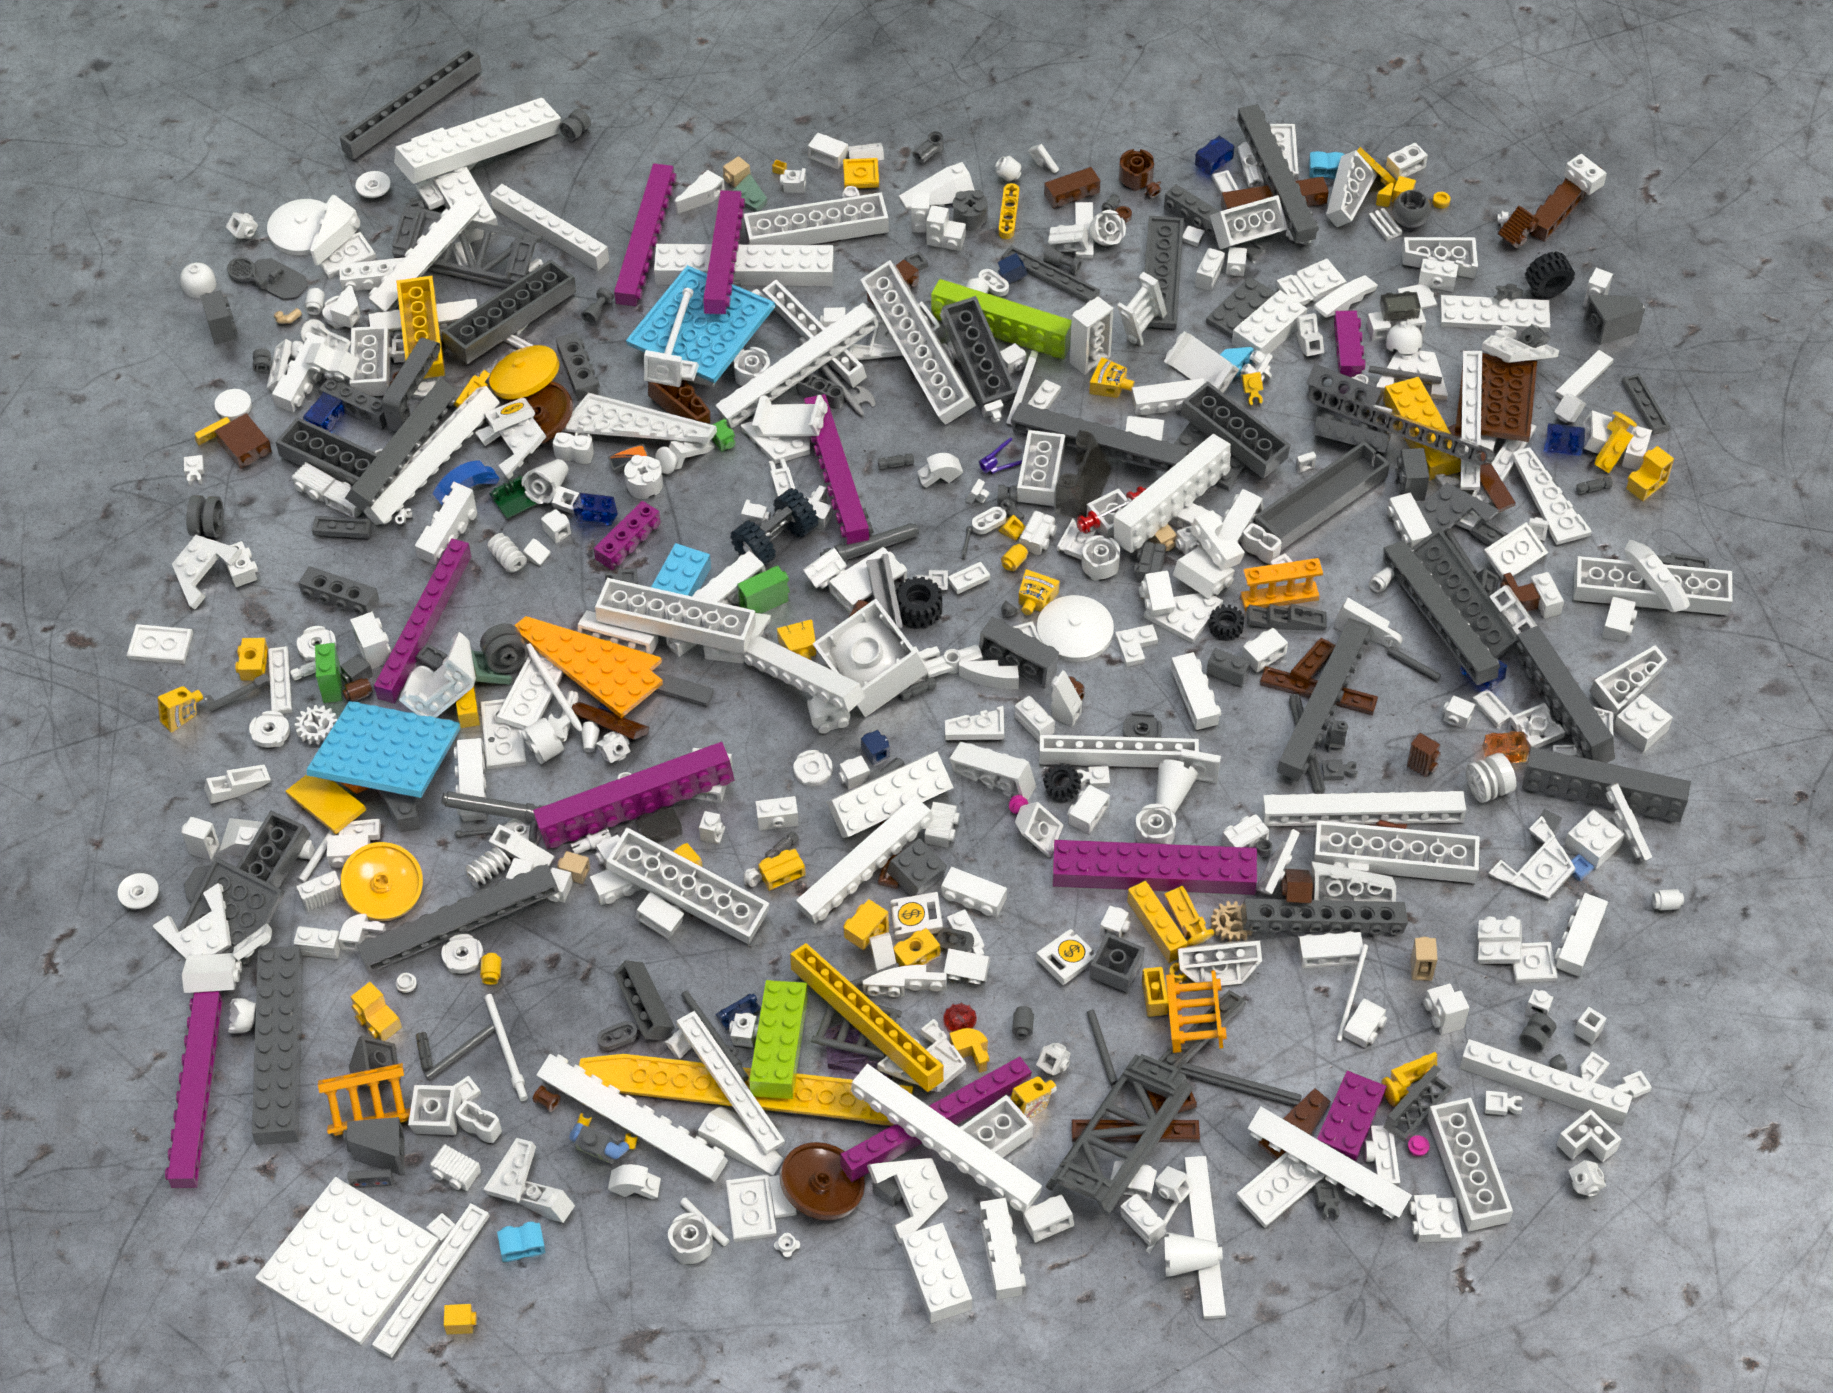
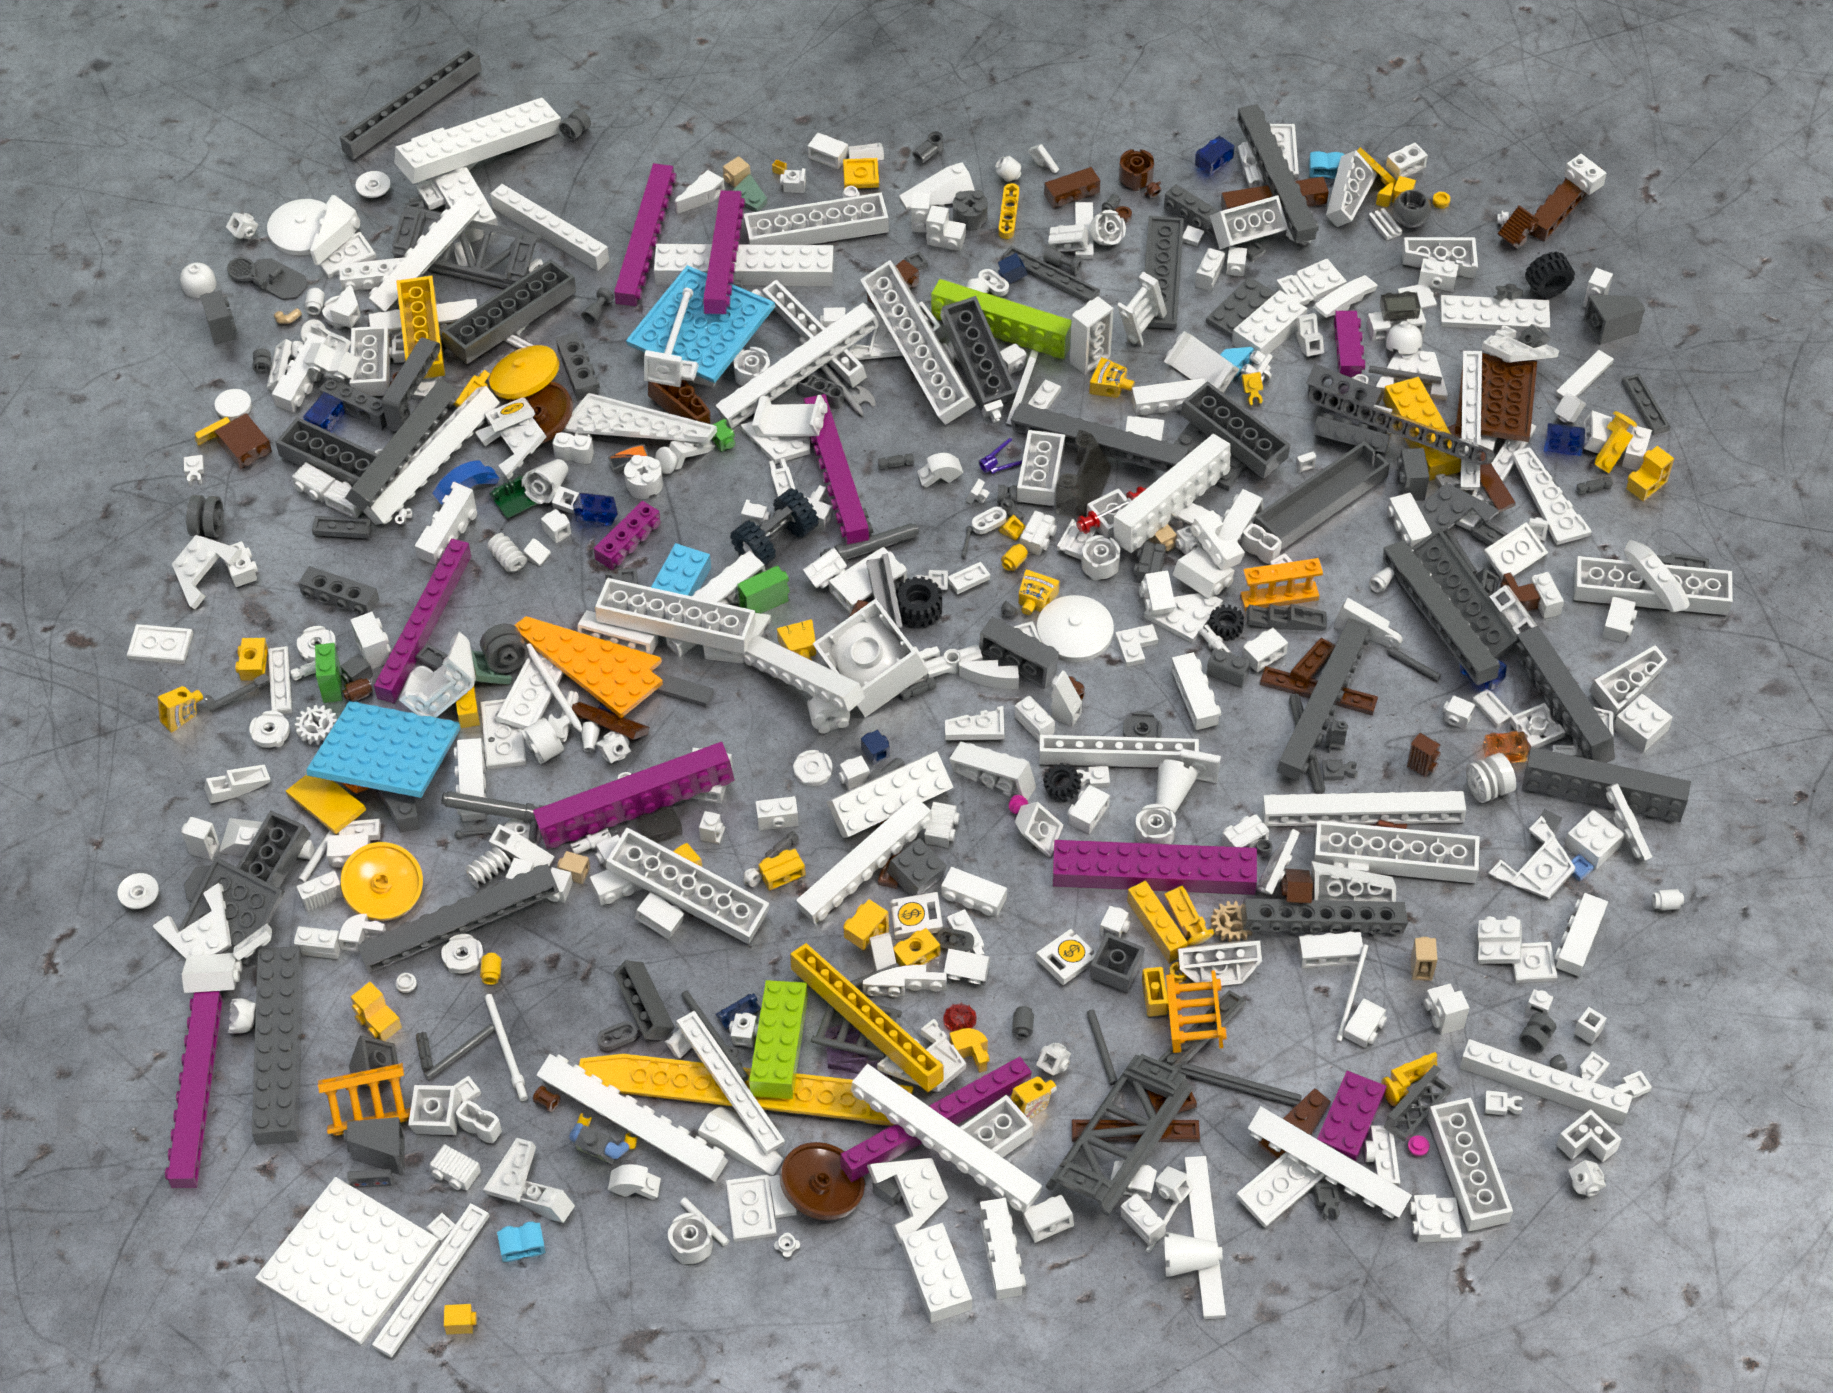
white tile [1212,170,1239,195] -> none
none -> white pin [1199,625,1232,653]

